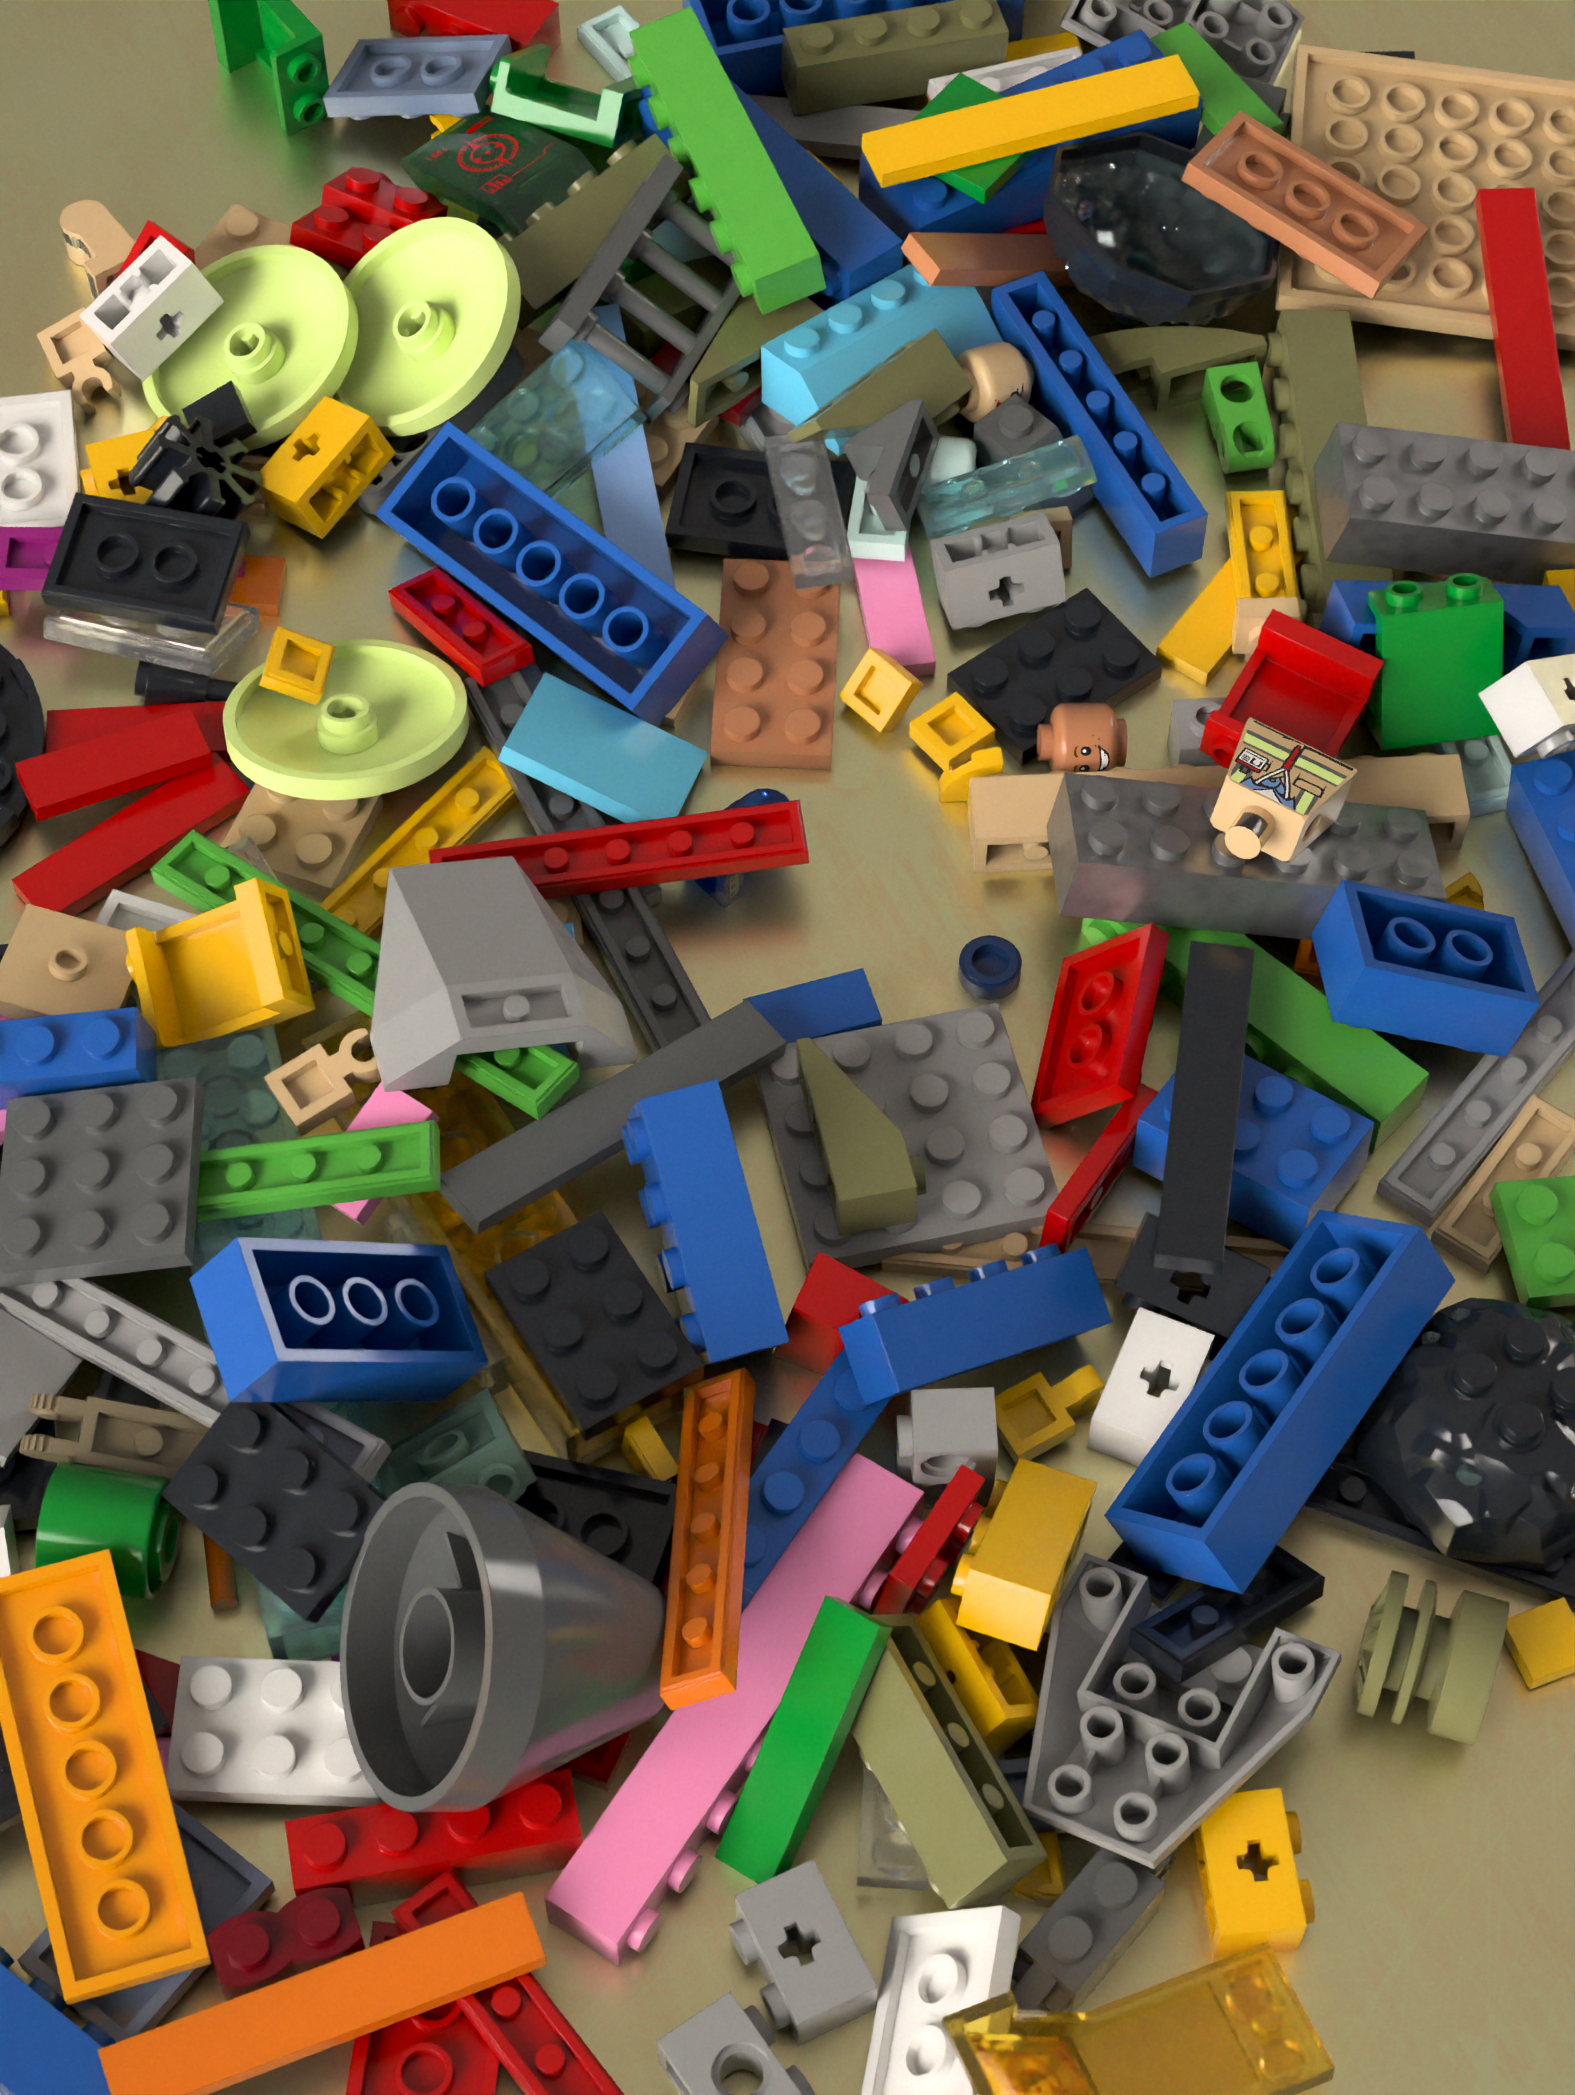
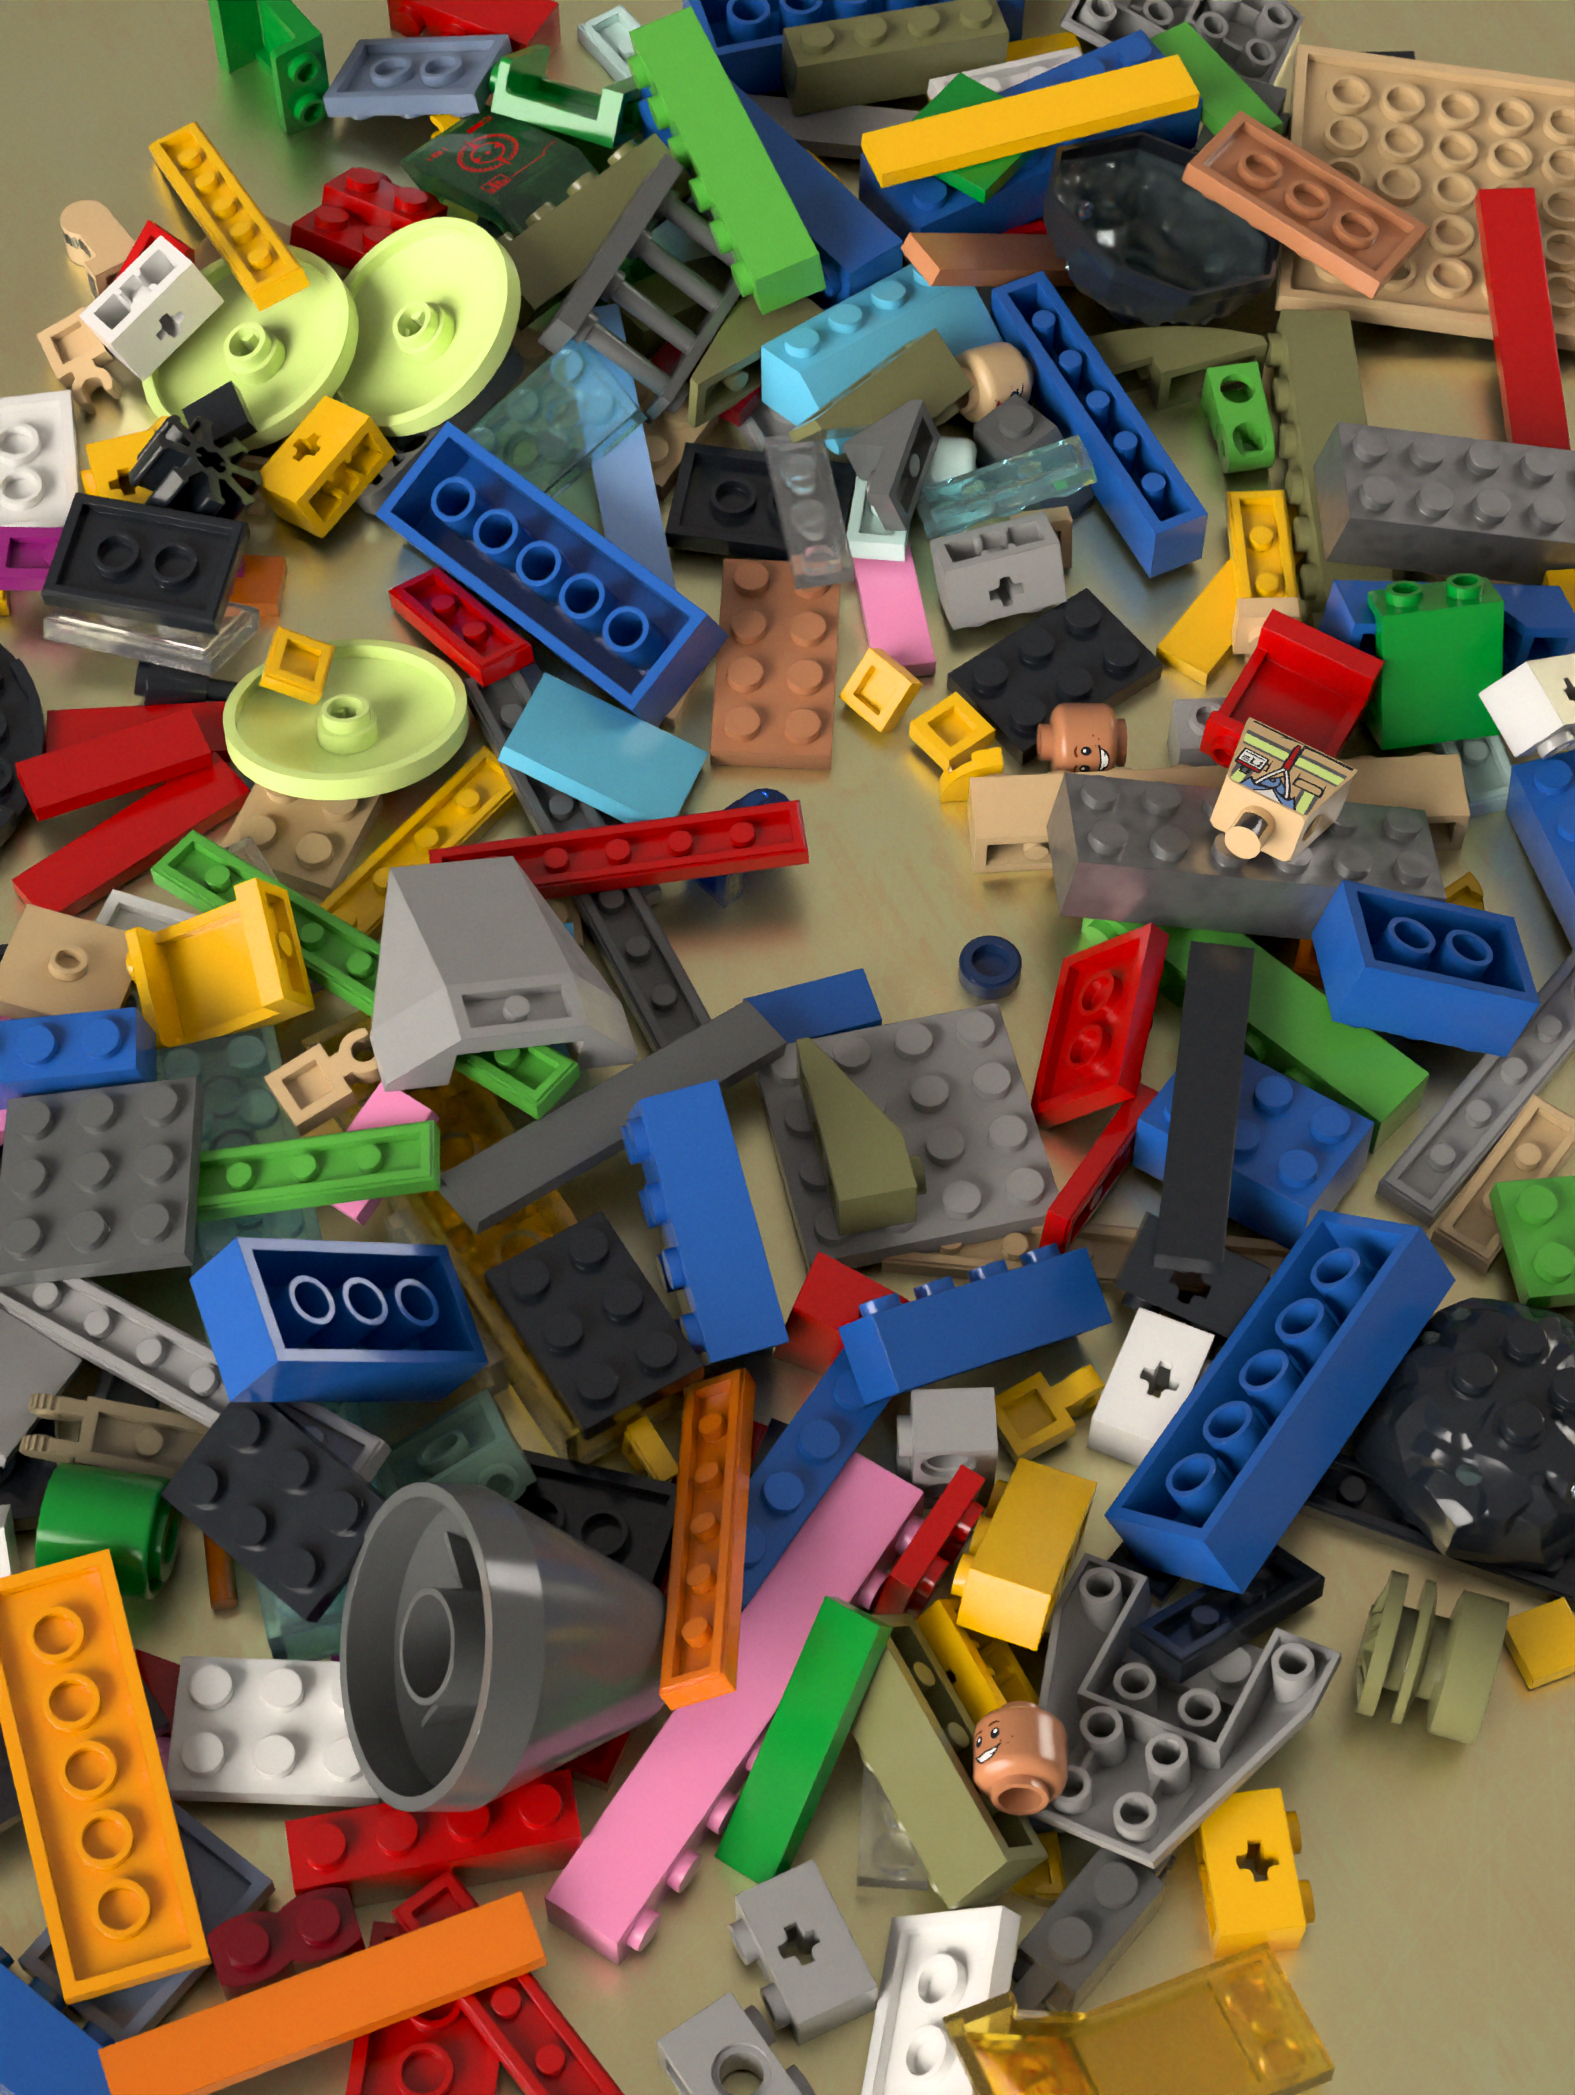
none -> yellow tile [148,121,311,312]
none -> nougat head [972,1701,1068,1816]

